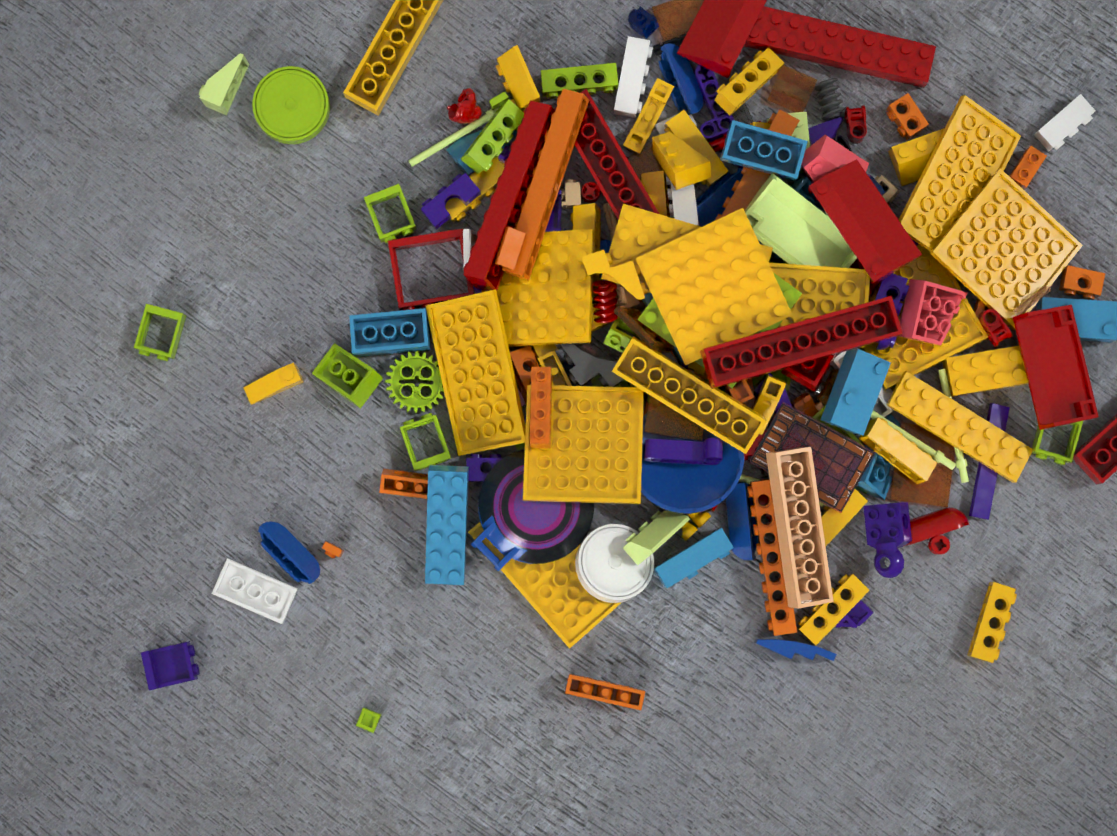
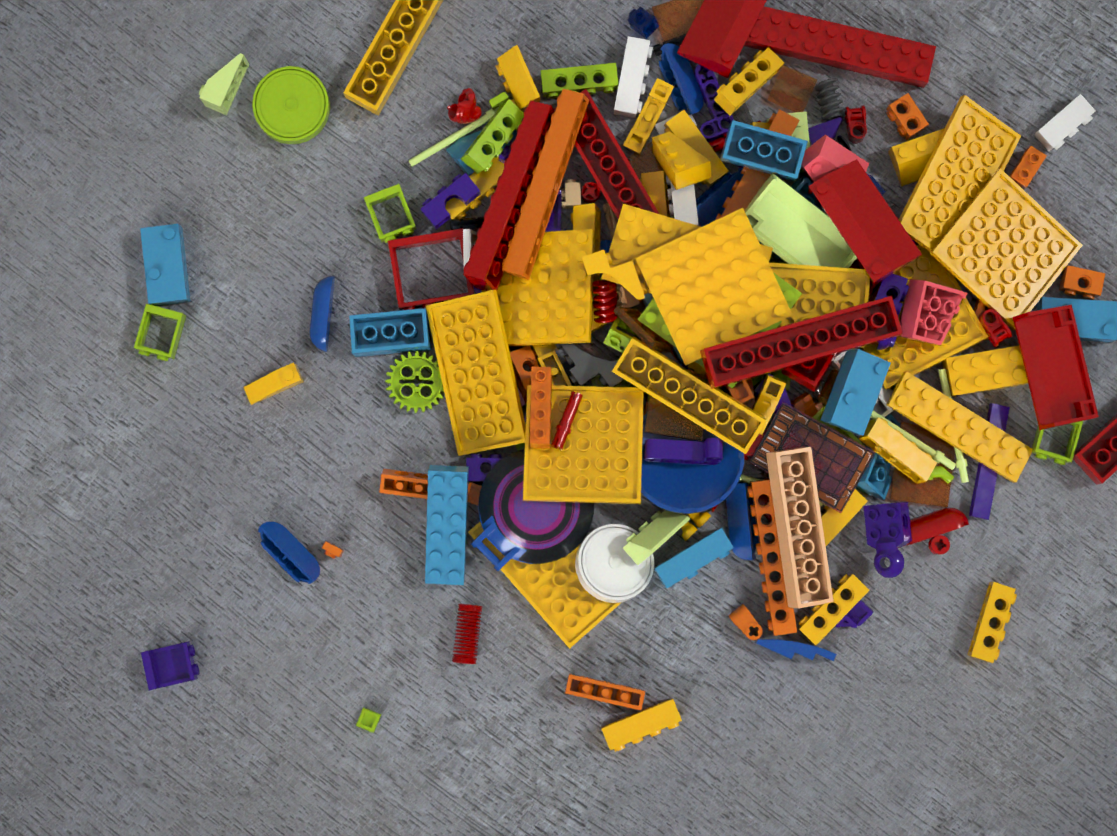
white tile [211,558,298,624] -> none
lime slope [312,343,383,409] -> none
lime window [400,413,452,472] -> none
orange tile [494,227,526,270] -> none
tan brick [872,175,901,205] -> none
light nougat piece [1012,285,1052,317] -> none
none -> dark azure brick [140,224,191,306]
none -> blue brick [310,276,335,352]
none -> black axle [449,217,484,230]
none -> red piece [452,604,482,664]
none -> orange plate [468,482,482,506]
none -> red pin [551,391,583,450]
none -> yellow brick [601,698,682,752]
none -> orange piece [728,604,762,640]
none -> lime arm [928,466,954,484]

